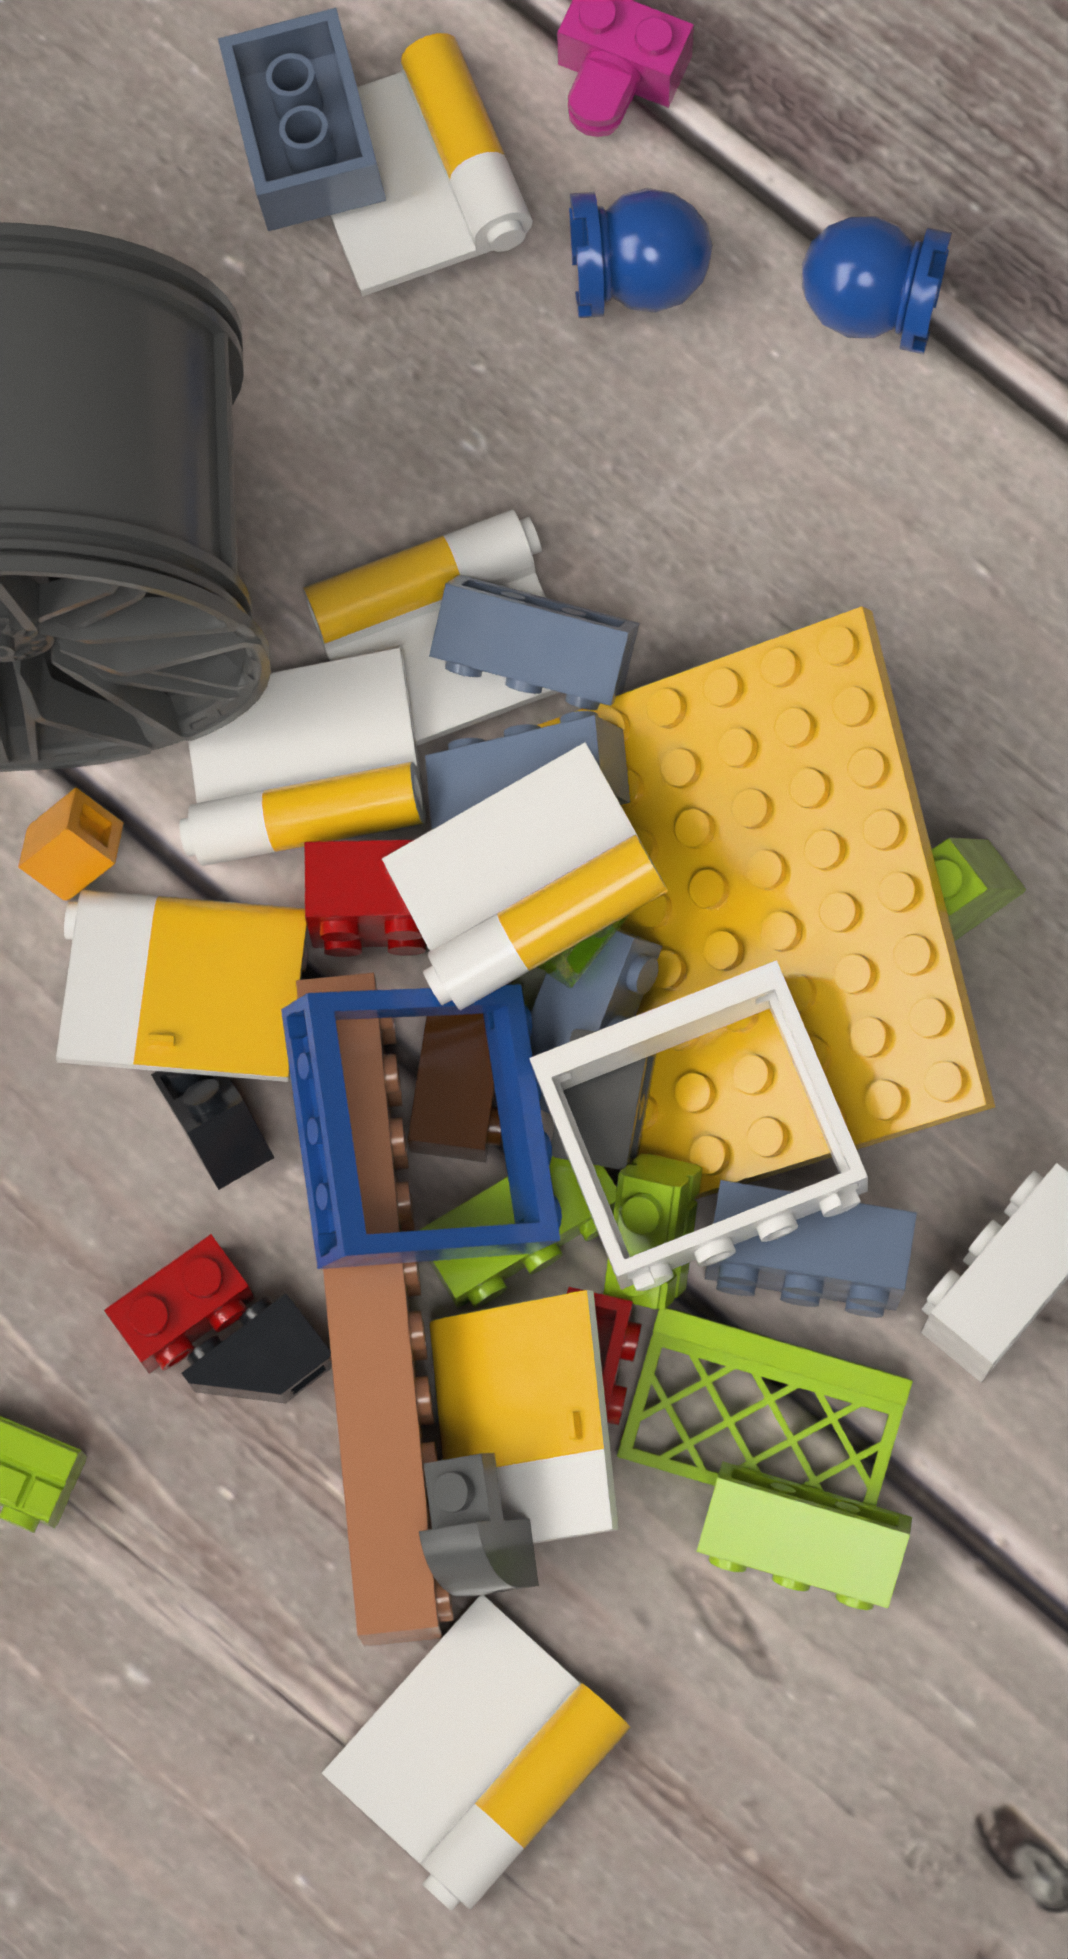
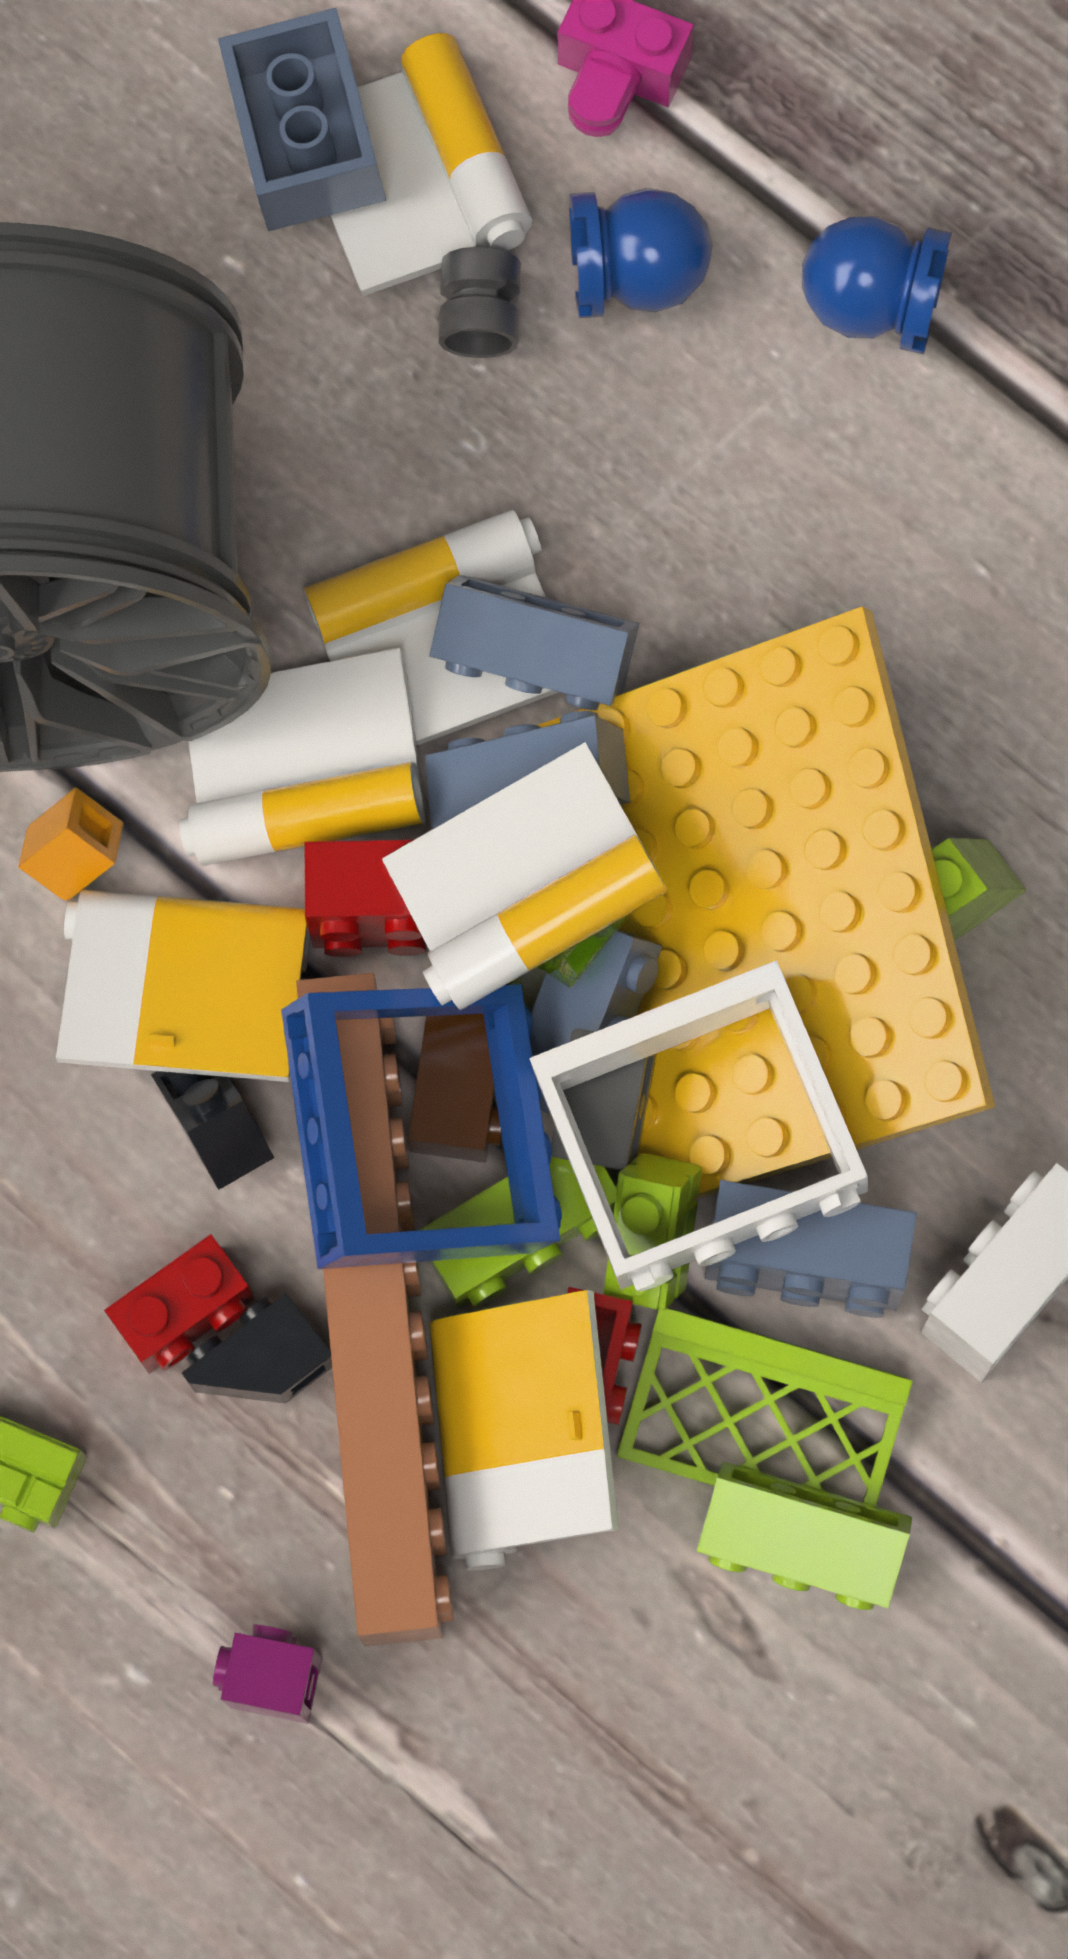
white door [322,1595,631,1911] -> none
dark grey brick [419,1453,539,1597] -> none
none -> magenta brick [213,1624,322,1724]
none -> flat silver wheel [438,247,521,358]

